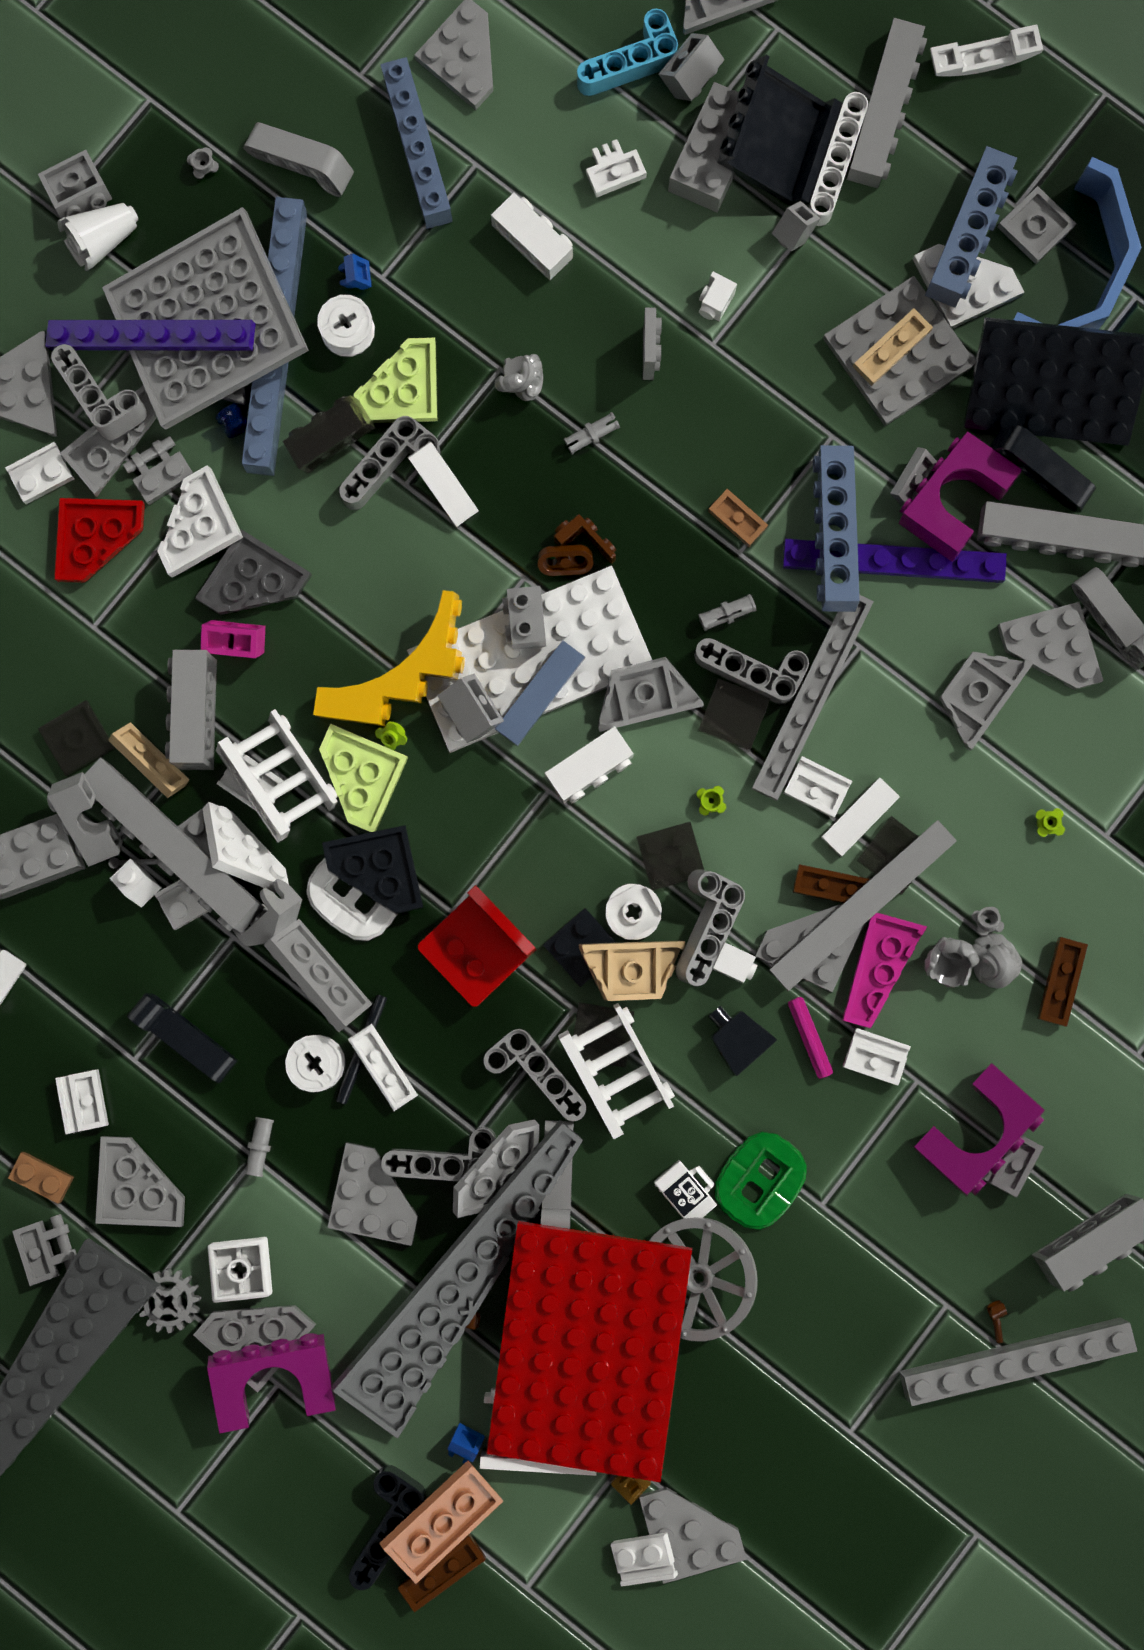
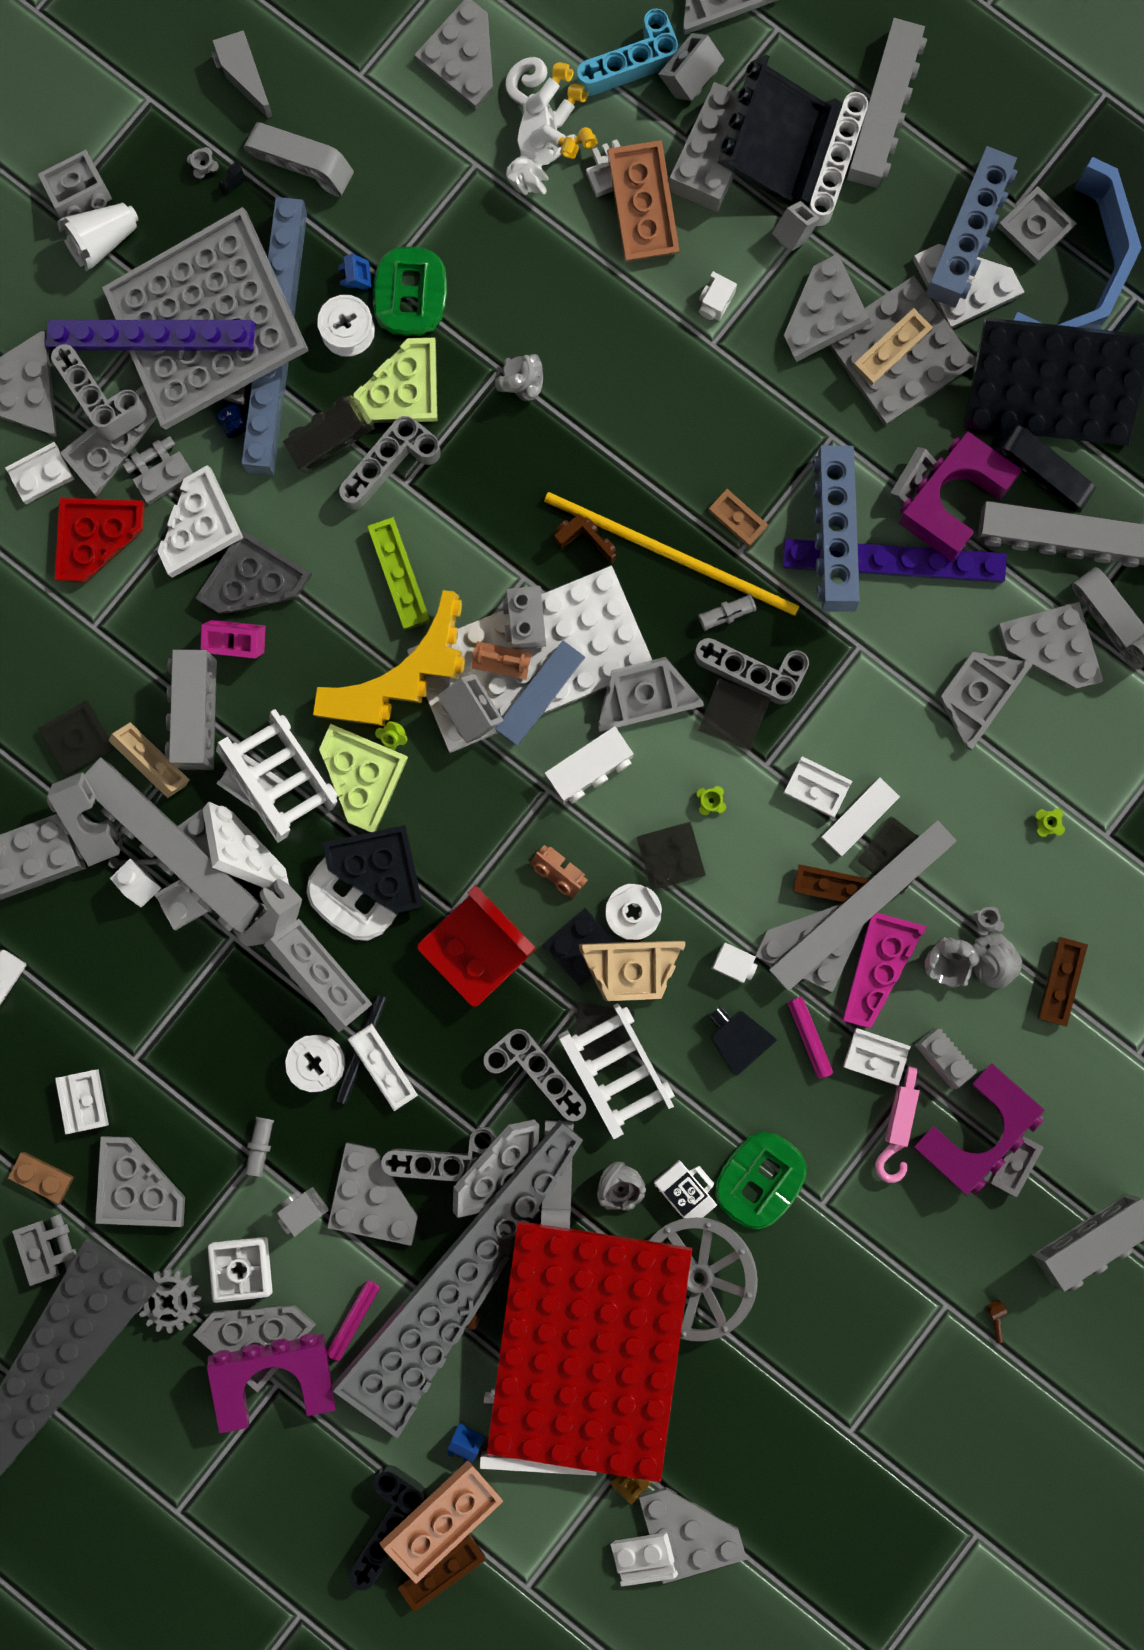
black beam [127,993,238,1083] -> none
sand blue brick [380,57,453,229] -> none
white tile [408,441,479,527] -> none
white brick [491,193,573,280] -> none
reddish brown plate [538,545,593,576] -> none
light grey pin [564,412,620,454] -> none
light grey plate [643,308,662,380] -> none
light grey beam [675,869,745,986] -> none
light grey plate [752,595,874,801] -> none
light grey brick [899,1317,1137,1406] -> none
white slope [930,24,1043,76] -> none
none -> light grey slope [211,30,273,118]
none -> black tile [219,162,246,196]
none -> light grey brick [277,1187,329,1237]
none -> dark pink axle [327,1280,380,1361]
none -> lime plate [367,517,431,631]
none -> green piece [373,247,447,336]
none -> nougat hinge [471,641,532,680]
none -> white animal [505,57,598,195]
none -> nougat hinge [530,845,588,899]
none -> yellow piece [544,492,799,616]
none -> light grey hair [597,1162,646,1211]
none -> nougat plate [607,140,680,262]
none -> light grey plate [784,253,871,362]
none -> bright pink piece [875,1066,919,1183]
none -> light grey brick [914,1029,977,1089]

